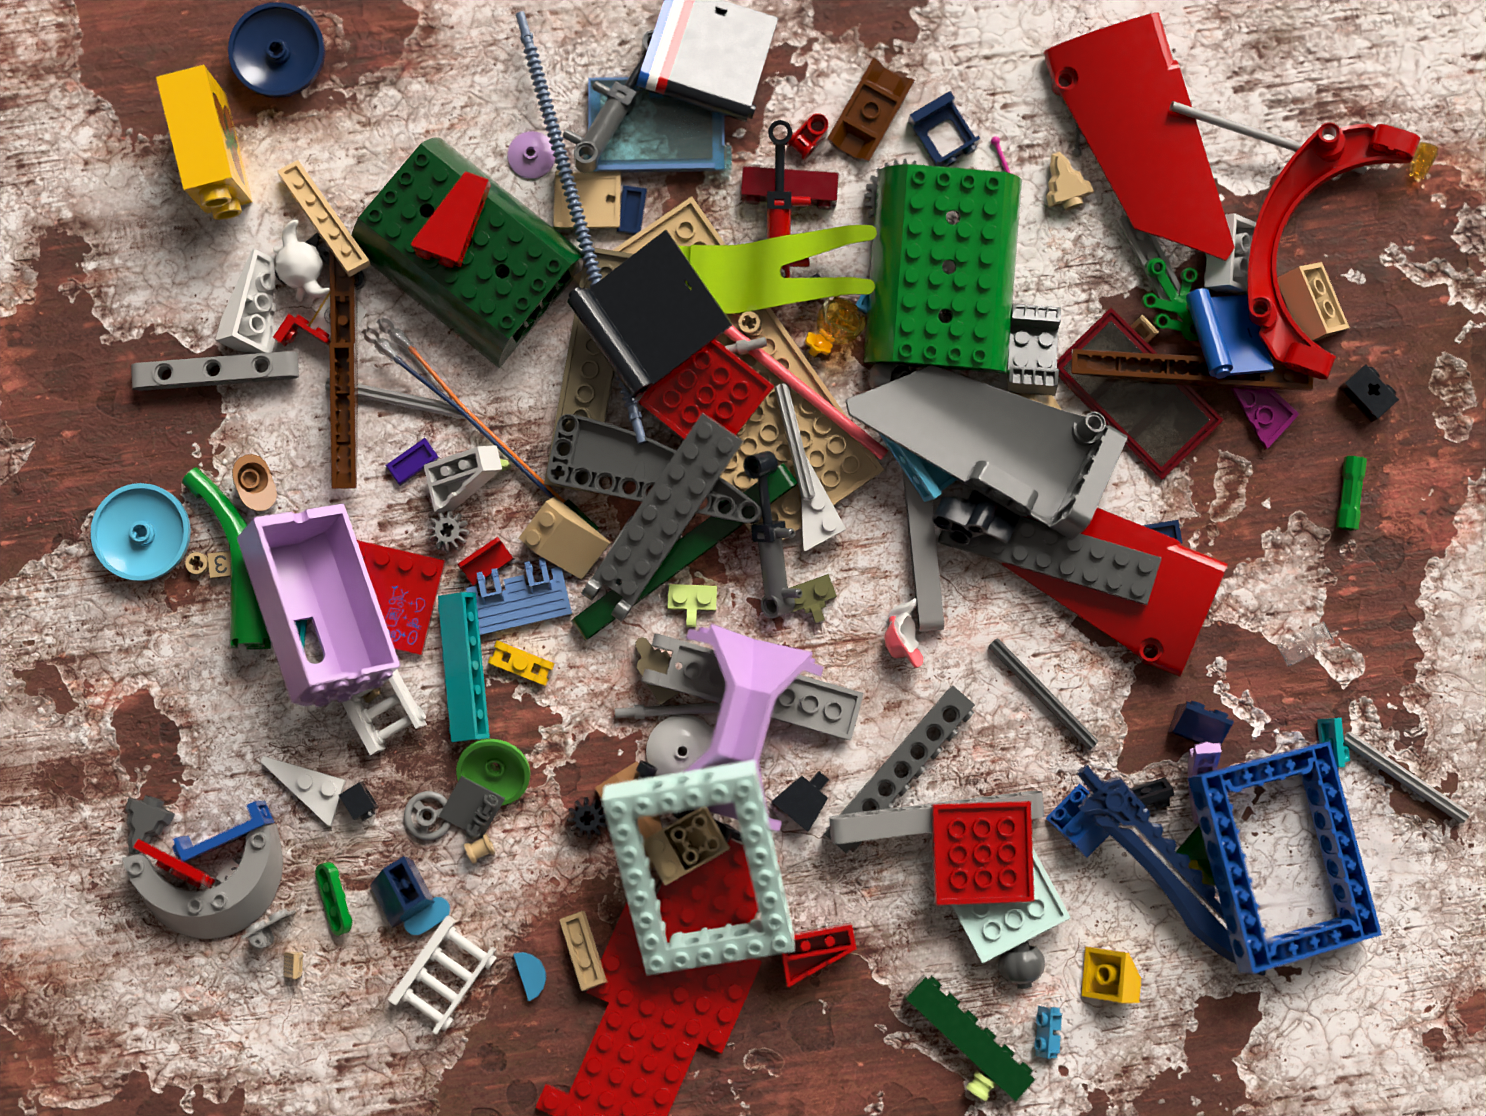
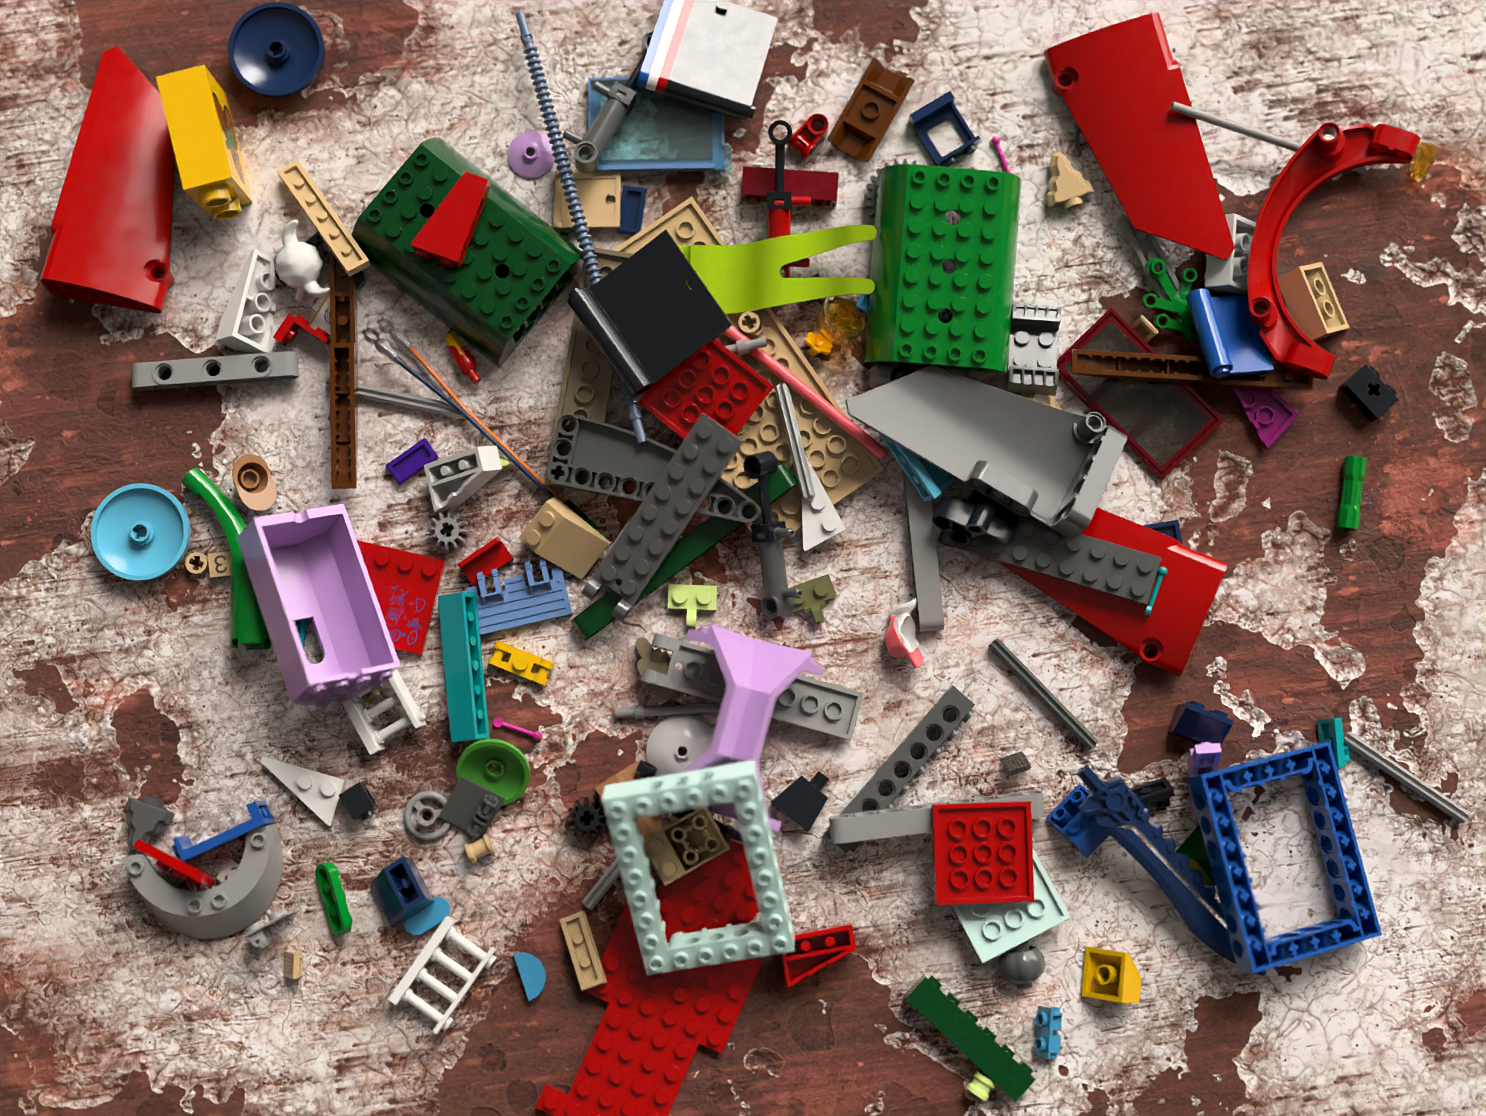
clear slope [1277,621,1335,666] -> none
none -> red panel [40,46,176,314]
none -> red piece [446,333,481,384]
none -> dark pink hinge [493,718,542,741]
none -> light grey axle [582,858,621,910]
none -> clear smoke slope [1000,752,1031,776]
none -> teal hinge [1144,567,1167,616]

